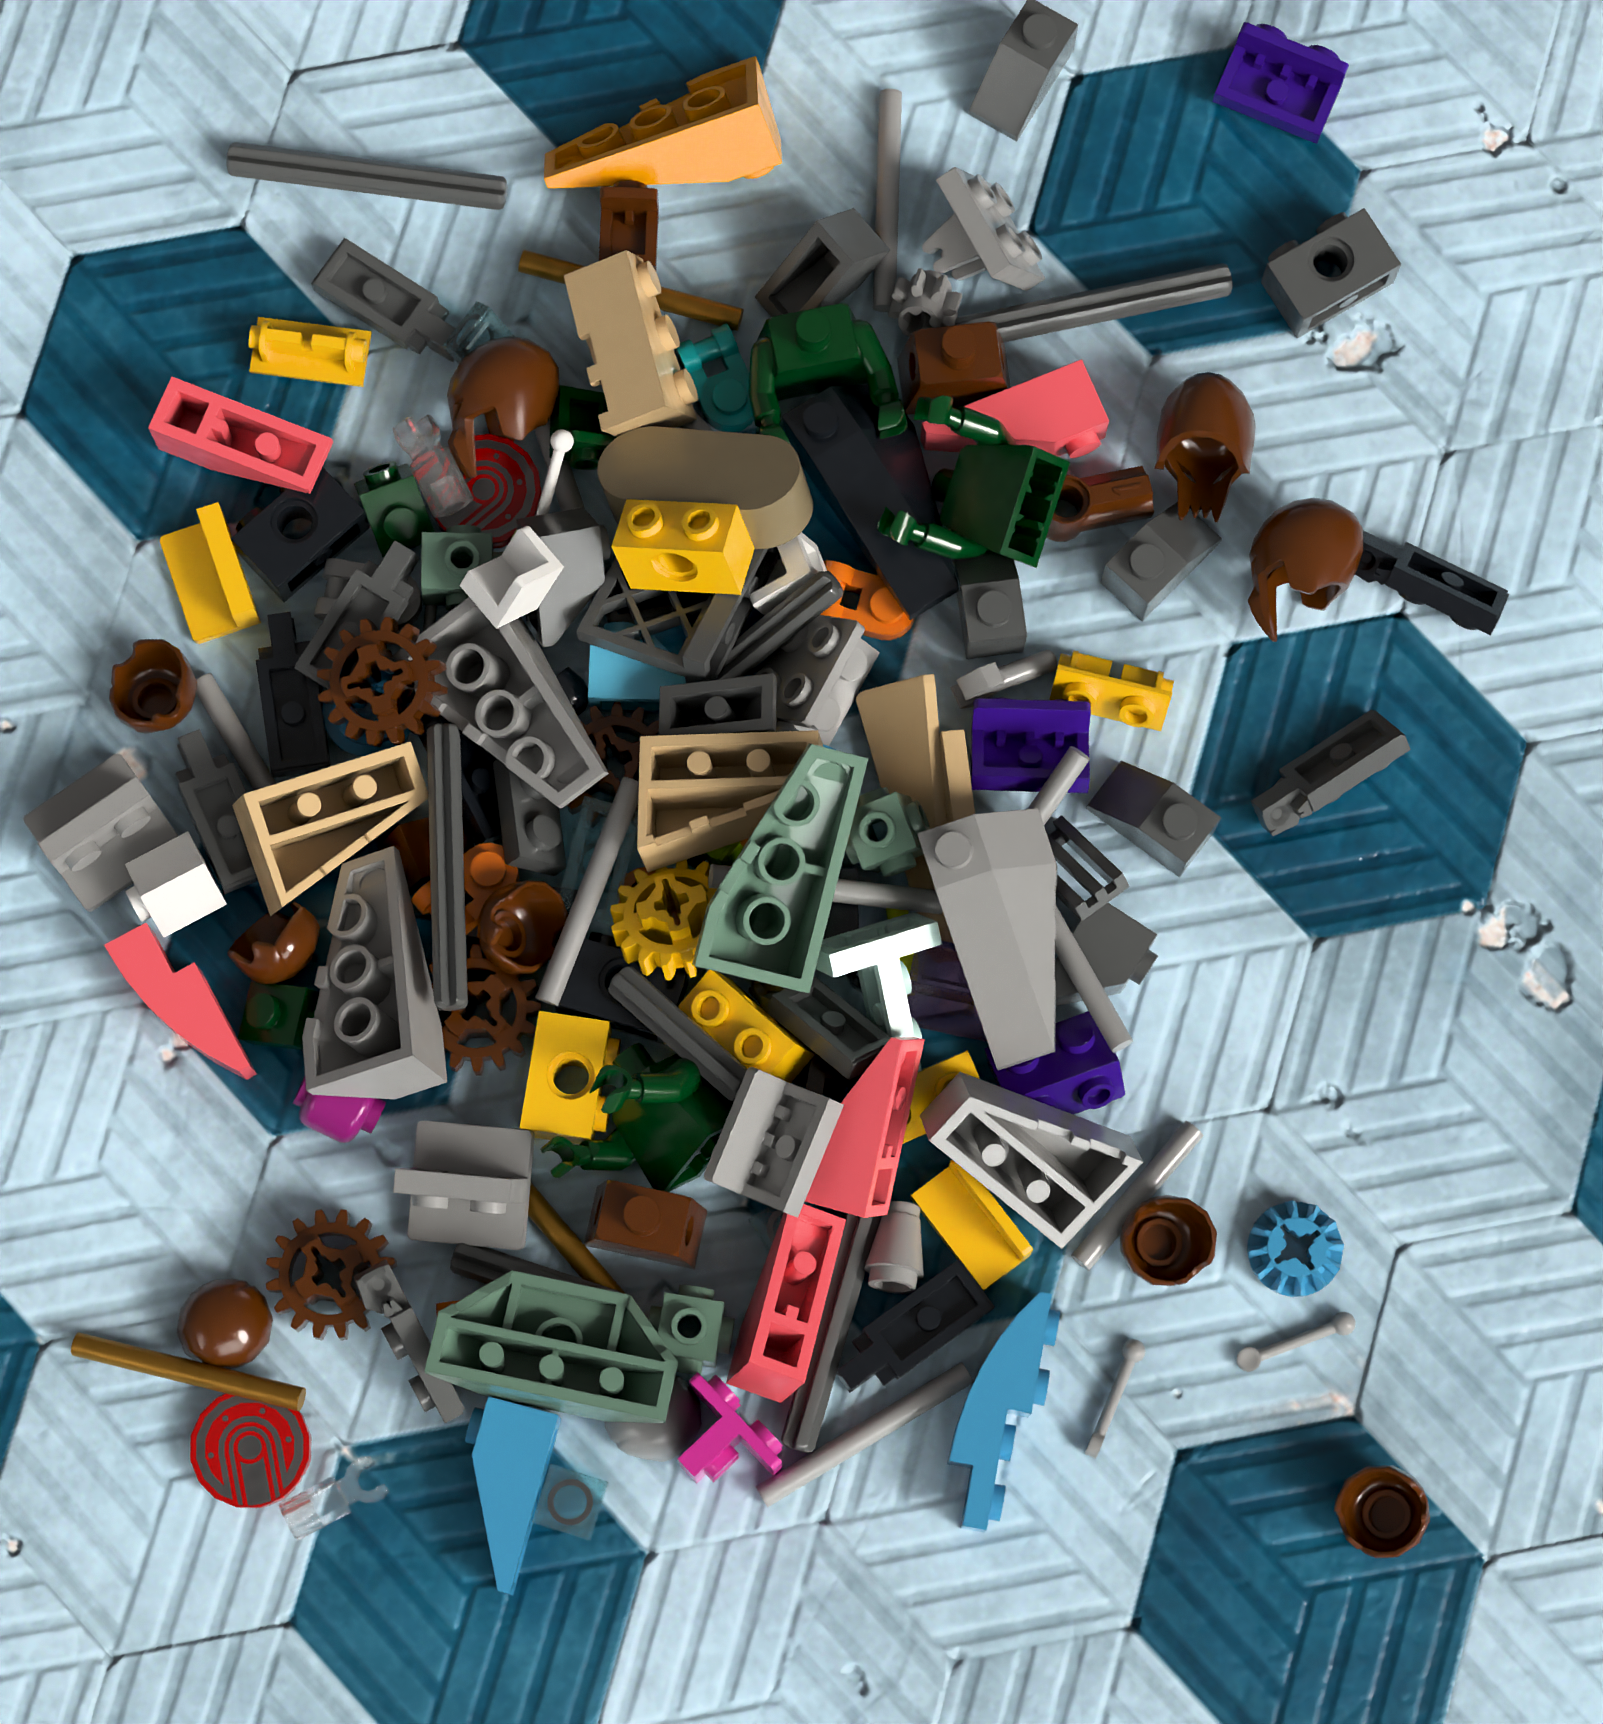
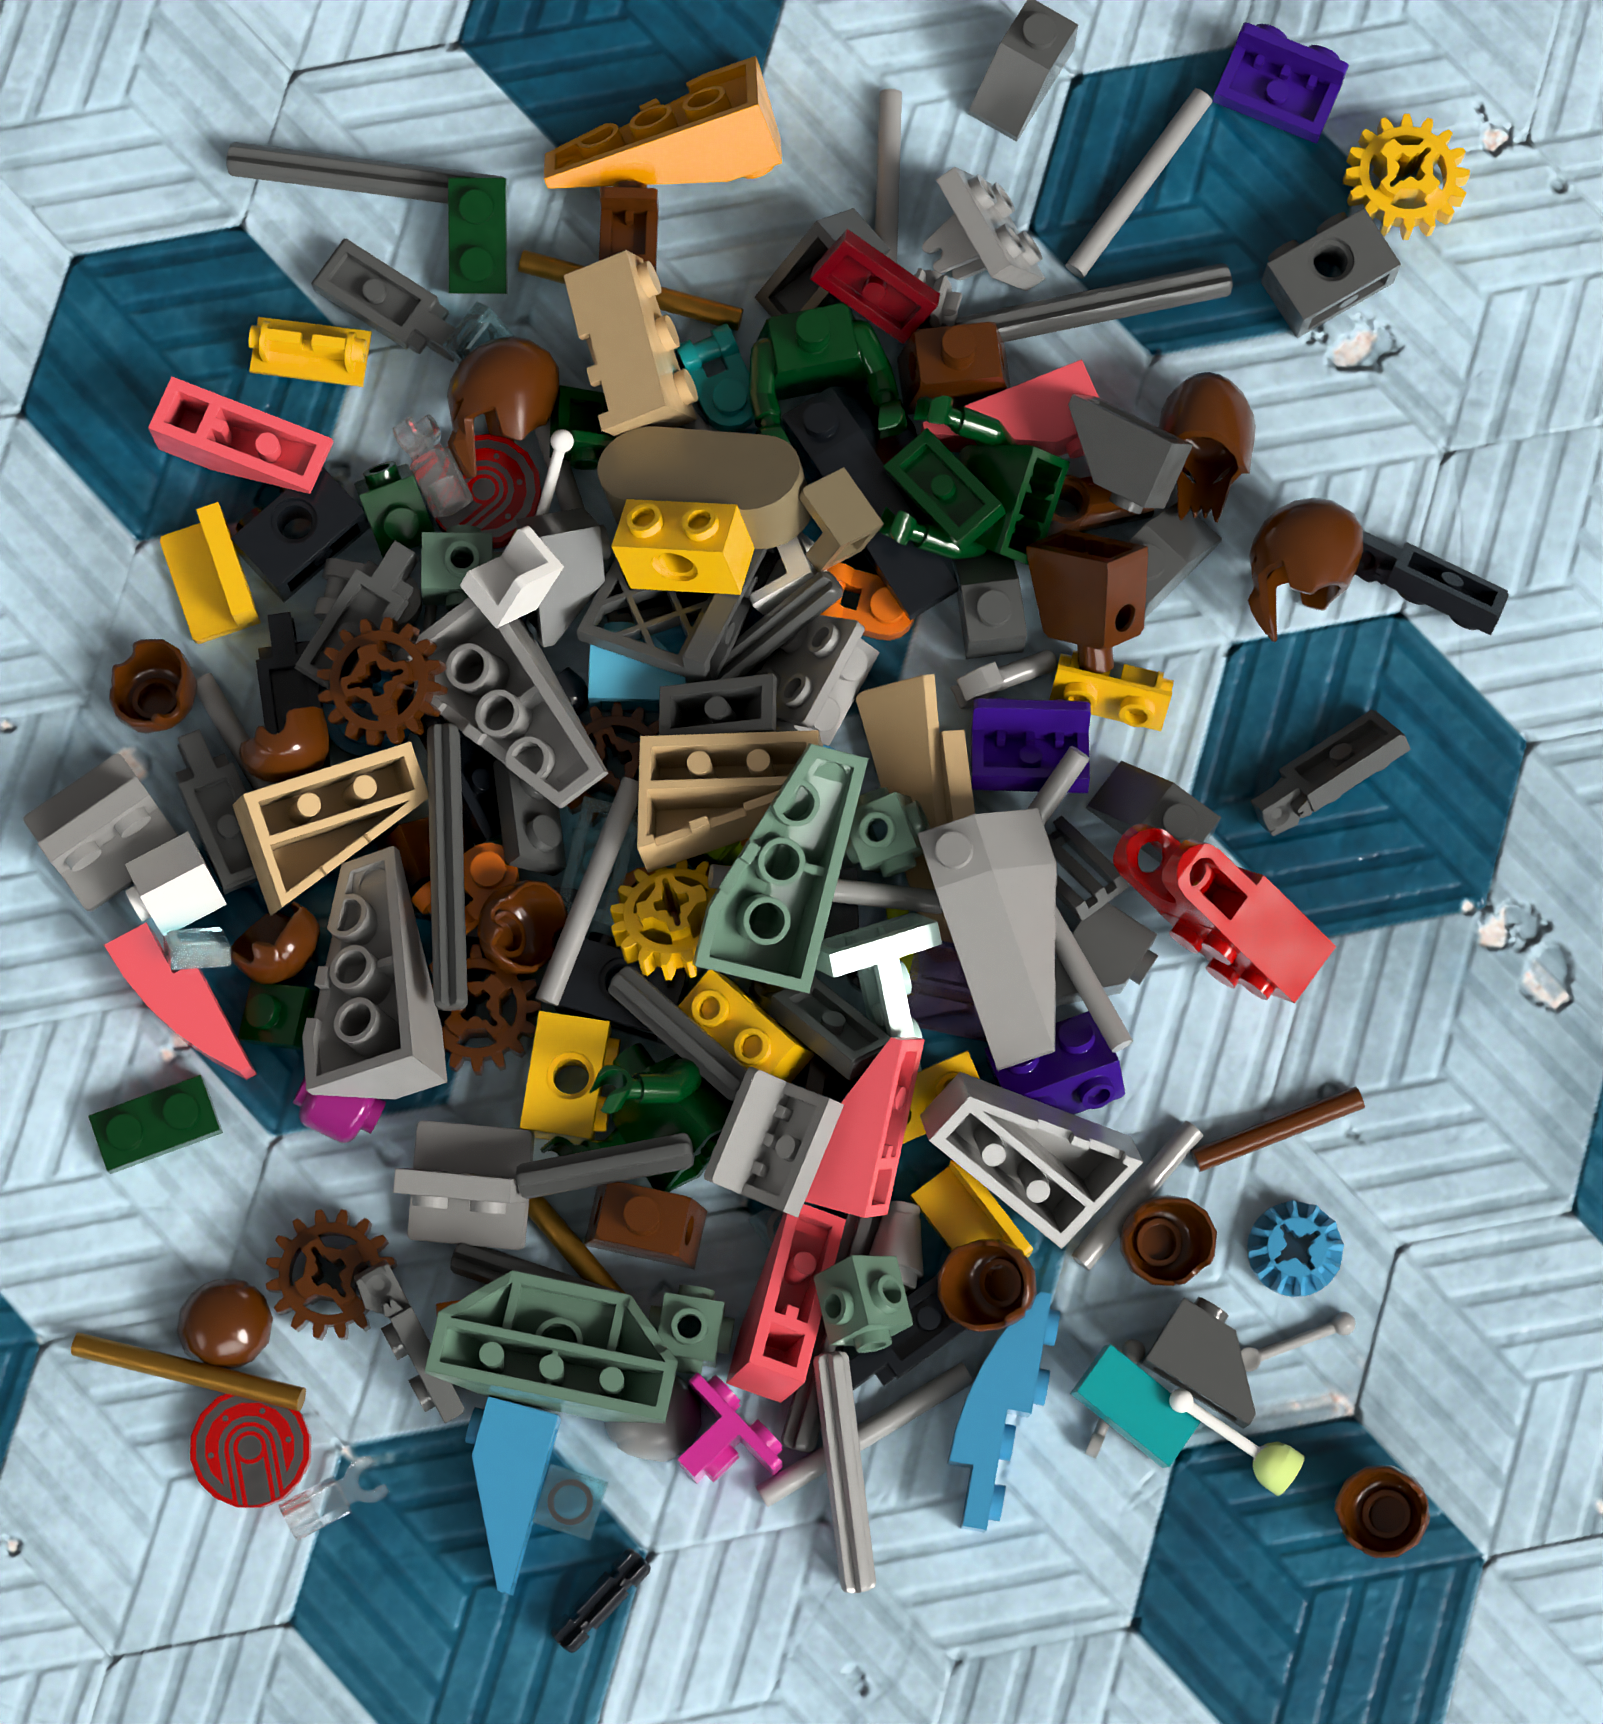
none -> dark green plate [88,1075,223,1174]
none -> clear light blue tile [163,927,231,970]
none -> reddish brown hair [239,706,329,783]
none -> dark green plate [448,178,508,294]
none -> dark grey axle [516,1133,694,1199]
none -> black axle [551,1548,651,1653]
none -> dark tan panel [799,467,884,572]
none -> dark red plate [810,229,940,344]
none -> sand green brick [813,1255,913,1353]
none -> light grey axle [813,1351,876,1593]
none -> dark green plate [883,428,1006,551]
none -> reddish brown hair [937,1239,1037,1332]
none -> reddish brown torso [1026,529,1148,674]
none -> light grey bar [1065,88,1213,278]
none -> dark grey slope [1068,394,1193,514]
none -> teal tile [1070,1344,1201,1468]
none -> brick [1113,823,1337,1003]
none -> dark grey slope [1141,1297,1256,1429]
none -> hinge [1169,1389,1305,1496]
none -> reddish brown bar [1191,1086,1365,1172]
none -> yellow gear [1343,114,1470,240]

